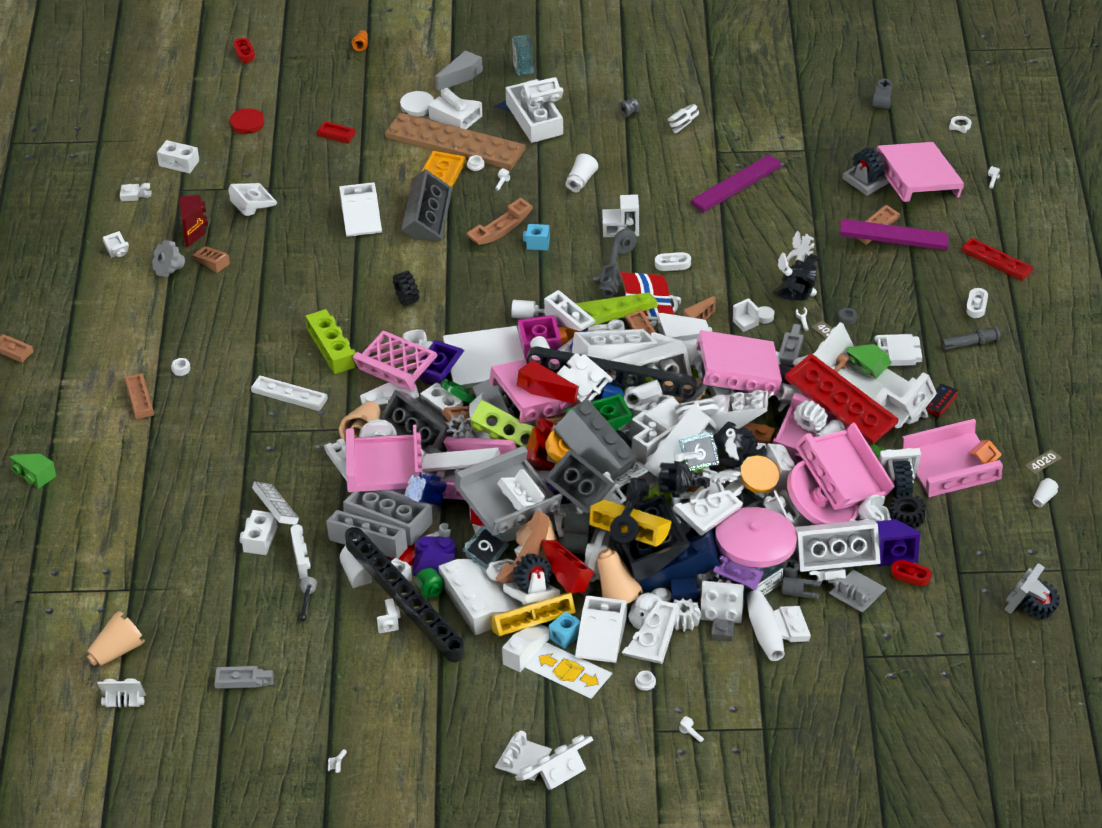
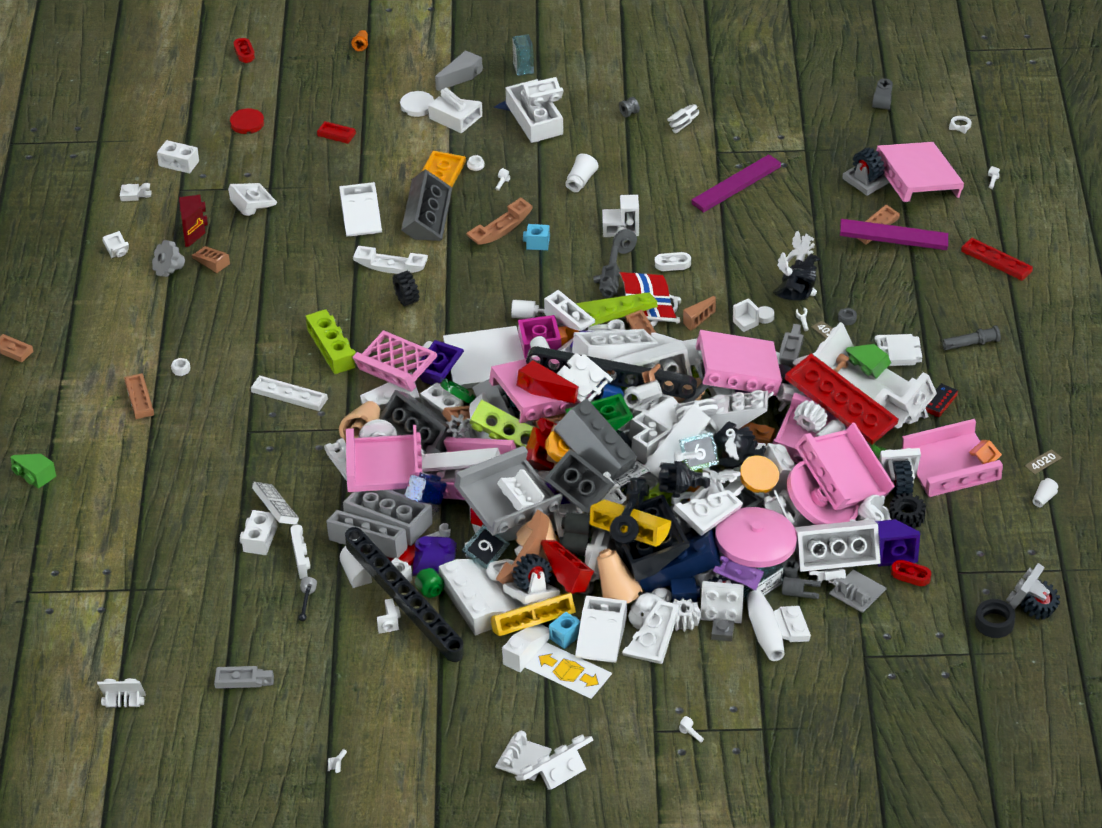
light nougat cone [86,611,145,666] -> none
medium nougat piece [385,113,525,170] -> none
white hair [399,329,427,355] -> none
white plate [635,671,656,690] -> none
white slope [658,313,712,341] -> none
white plate [966,288,988,318] -> none
none -> white slope [353,246,428,274]
none -> nougat hand [642,364,661,383]
none -> black tyre [975,599,1015,638]

